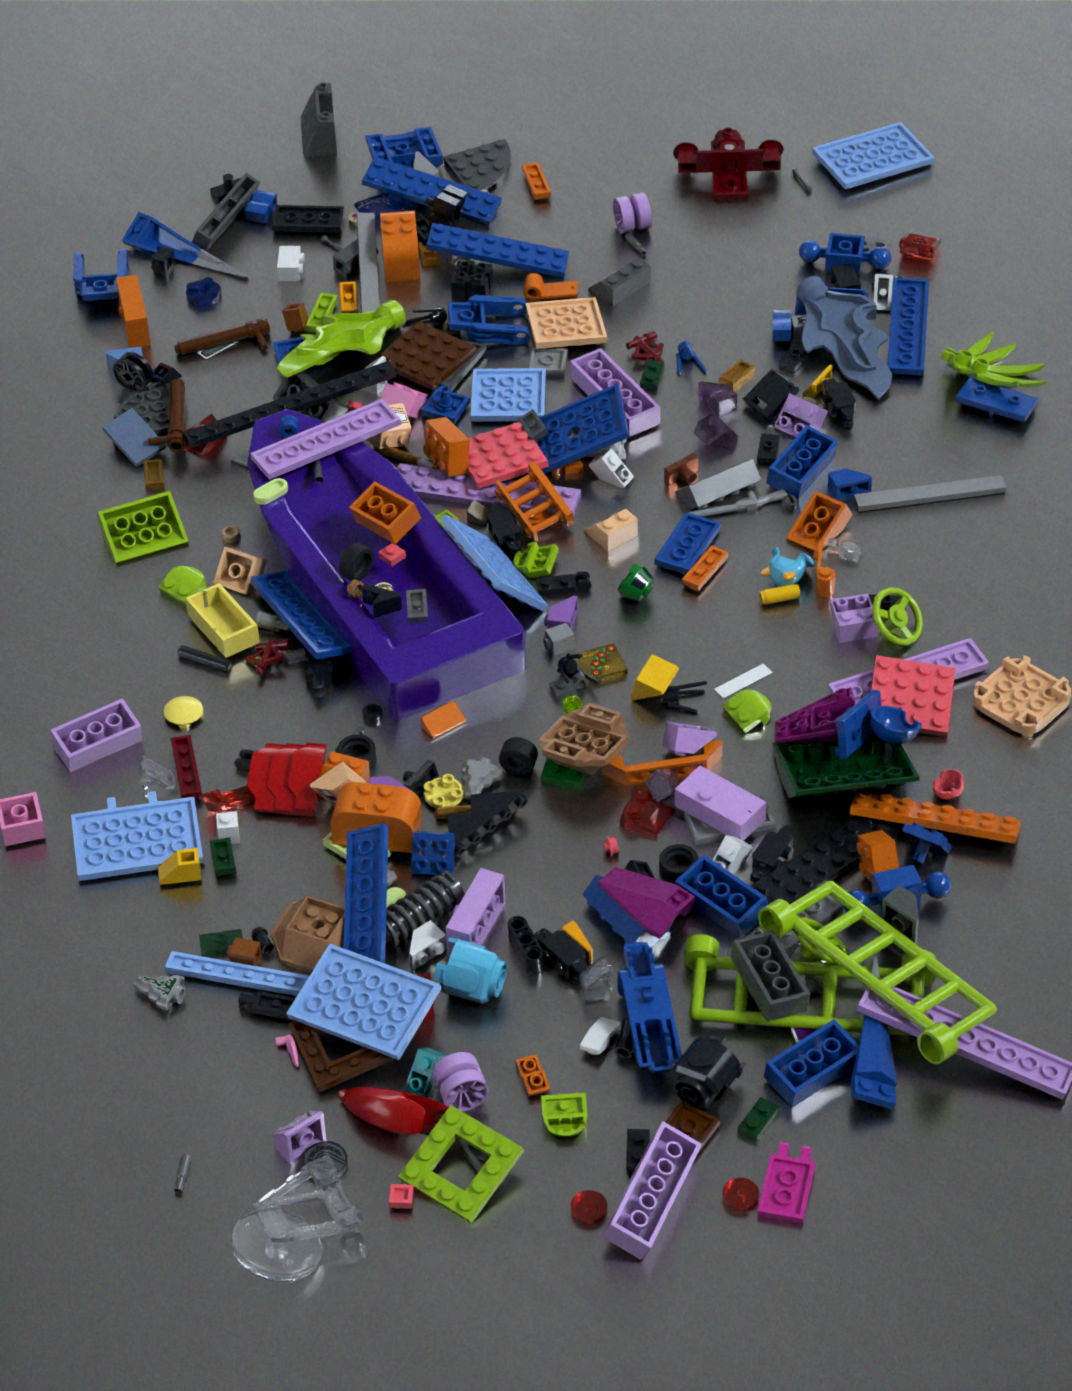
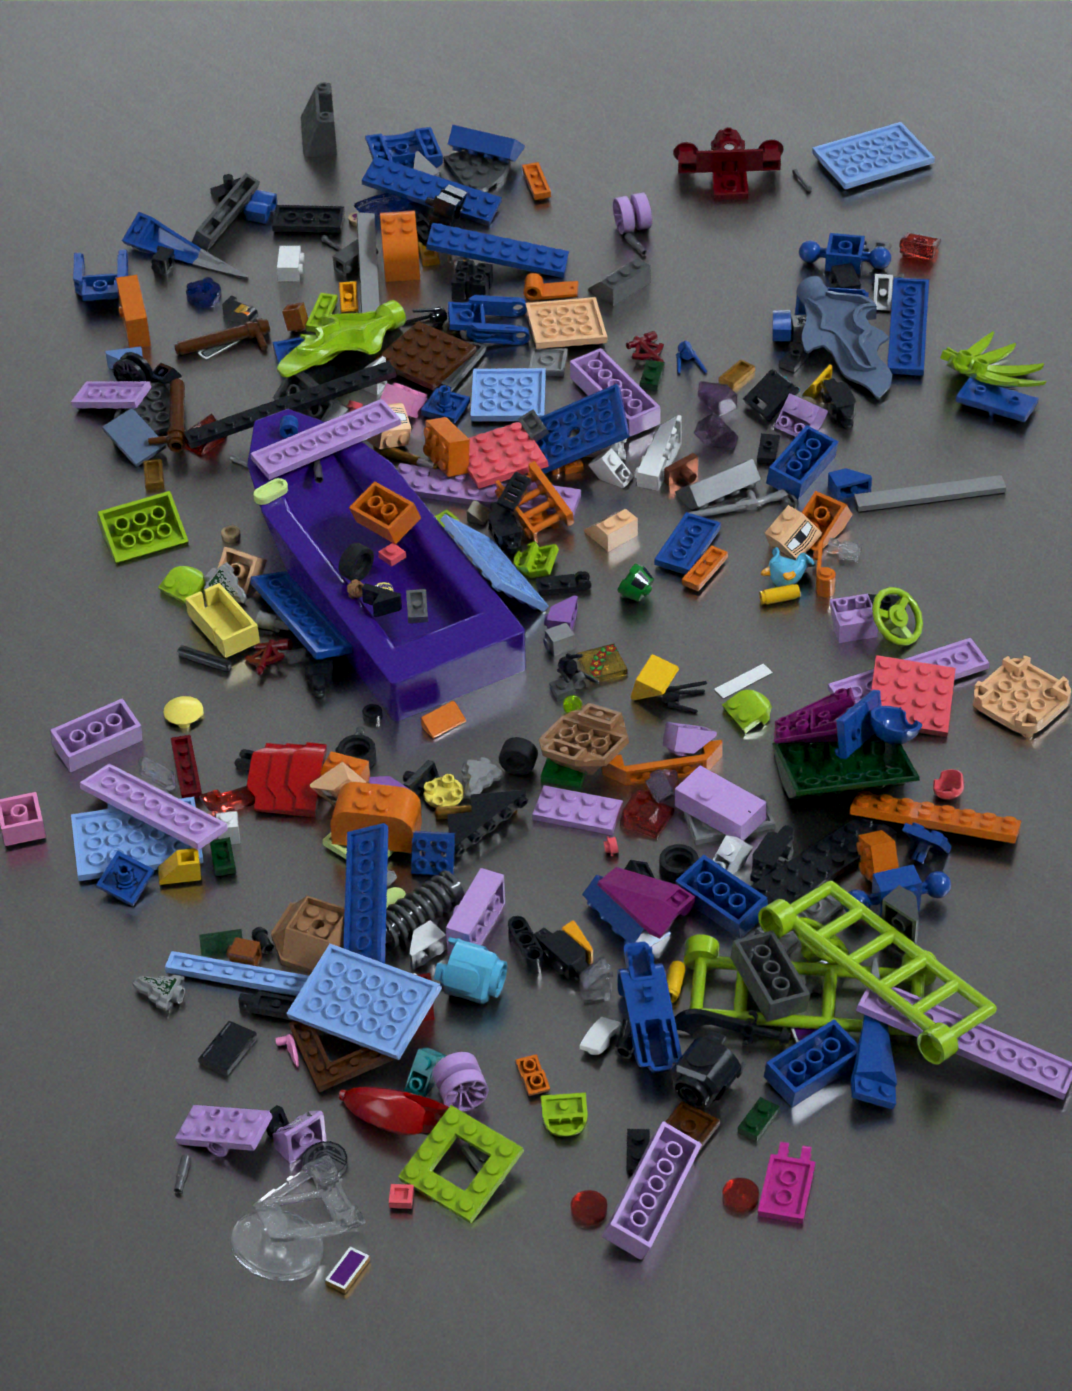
none -> lavender plate [71,381,152,409]
none -> lavender plate [80,764,228,850]
none -> blue plate [96,851,155,906]
none -> lavender plate [175,1105,273,1157]
none -> black piece [198,1021,257,1076]
none -> light grey rock [203,562,247,604]
none -> black leg [222,295,258,325]
none -> black plate [266,1105,289,1137]
none -> tile [325,1247,370,1294]
none -> blue slope [448,125,525,163]
none -> black slope [496,472,531,512]
none -> lavender plate [532,785,623,835]
none -> white wedge [634,415,682,491]
none -> yellow piece [666,961,686,1003]
none -> black sword [674,1008,791,1046]
none -> light nougat slope [765,505,822,560]

